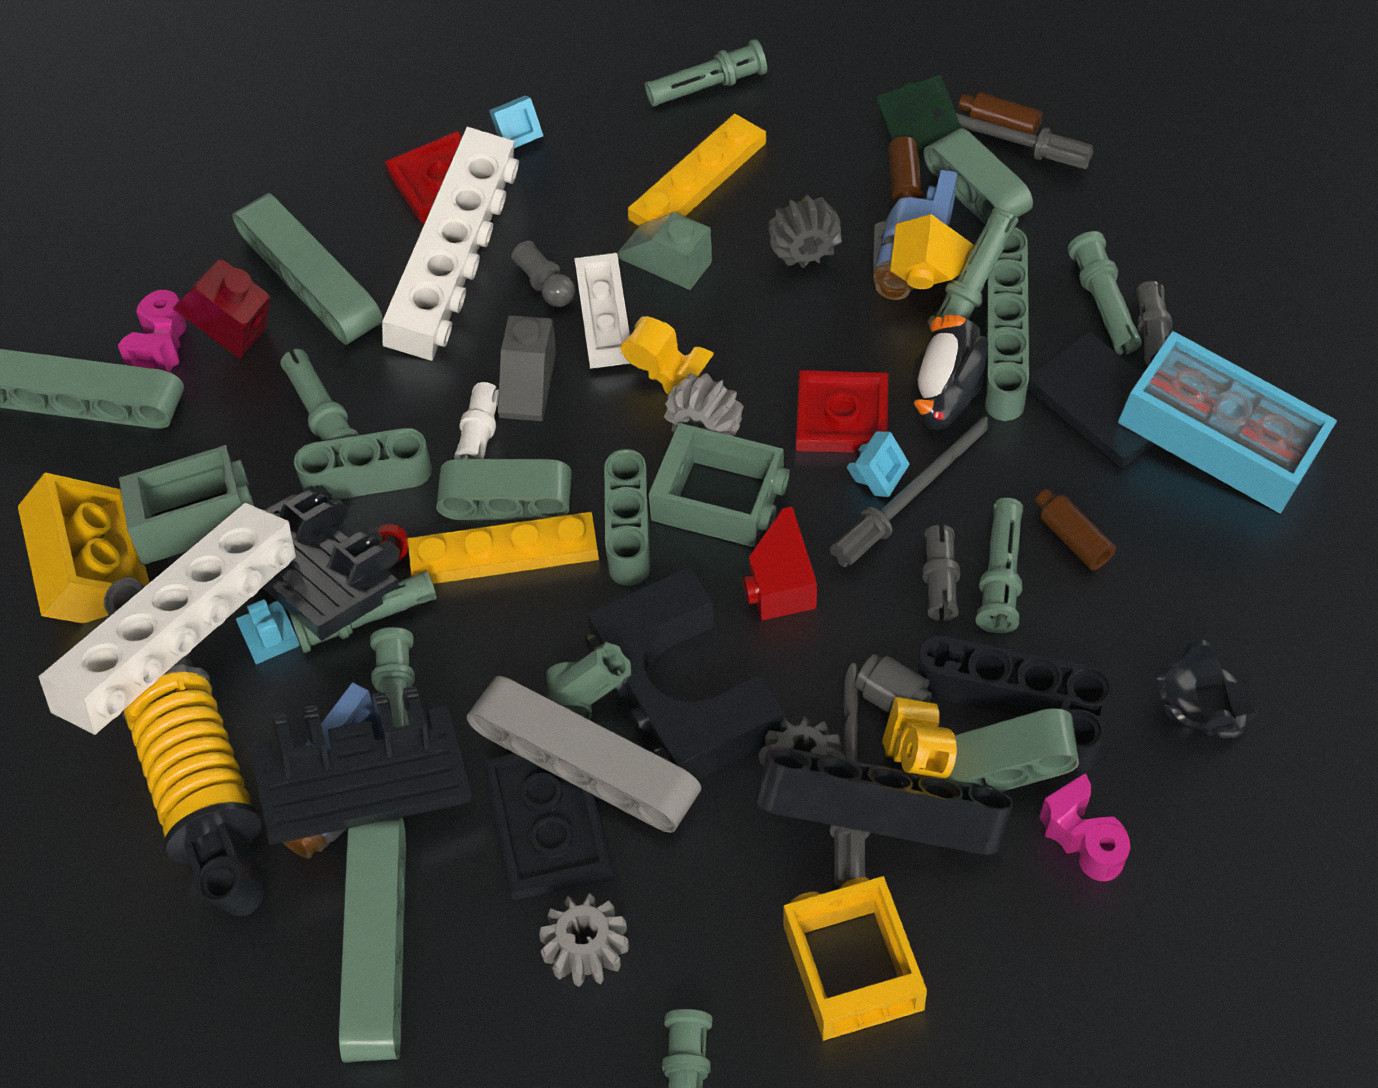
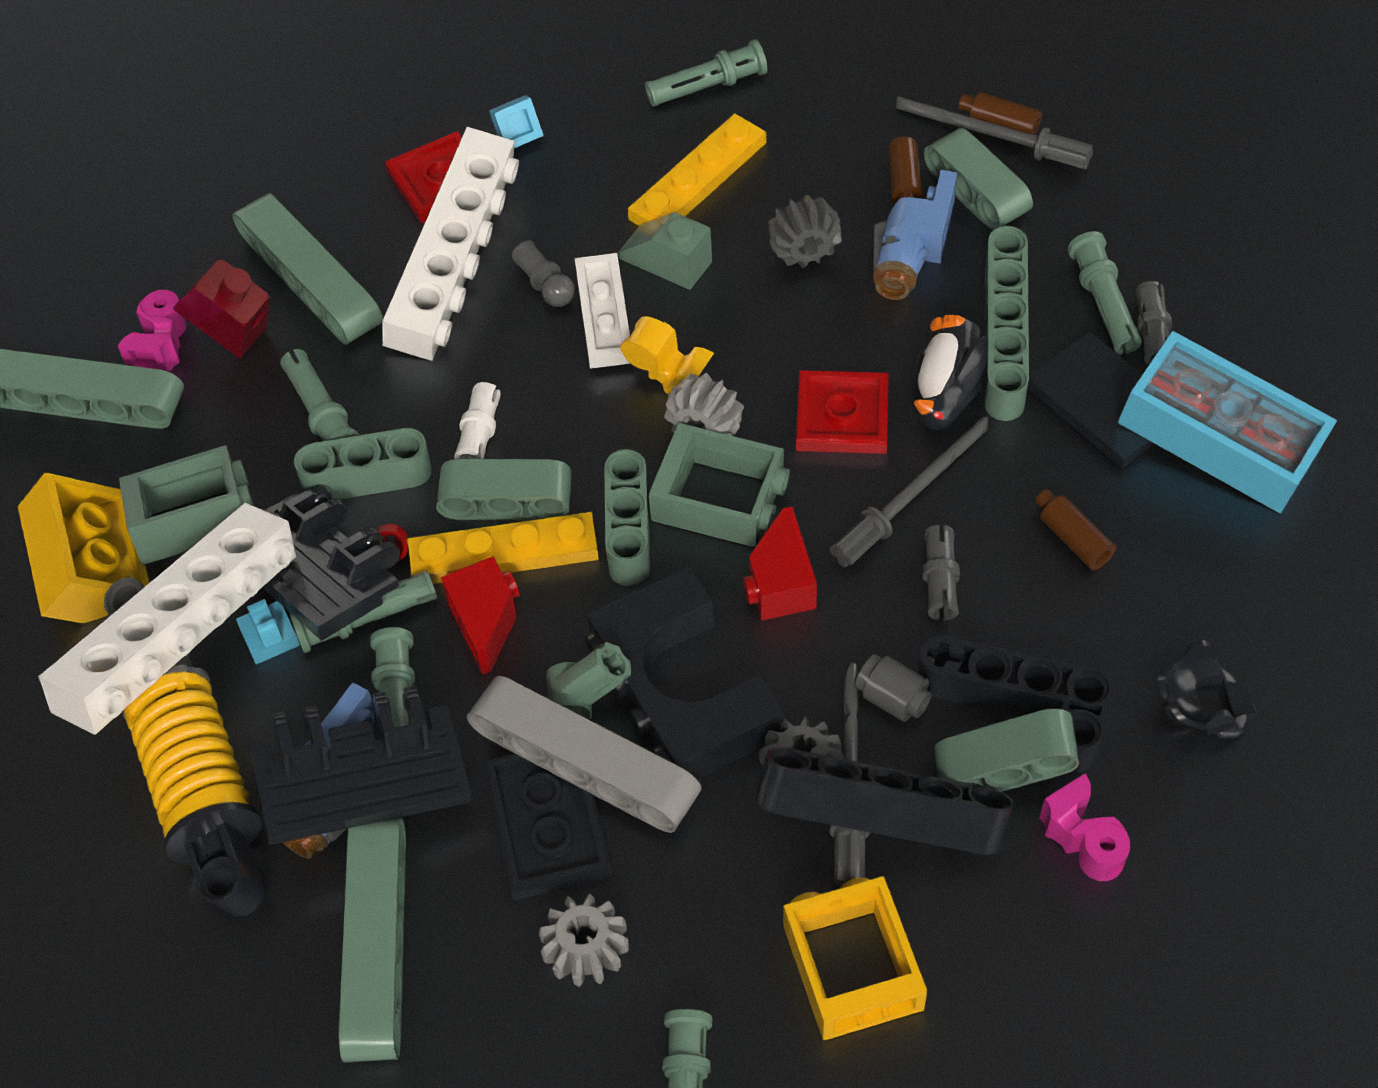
dark grey slope [498,316,557,421] -> none
medium azure tile [847,431,910,497] -> none
clear green piece [877,75,961,150] -> none
yellow leg [882,697,957,779] -> none
yellow slope [890,214,974,289] -> none
sand green pin [927,207,1019,325] -> none
sand green pin [976,498,1023,634] -> none
none -> red slope [441,556,520,675]

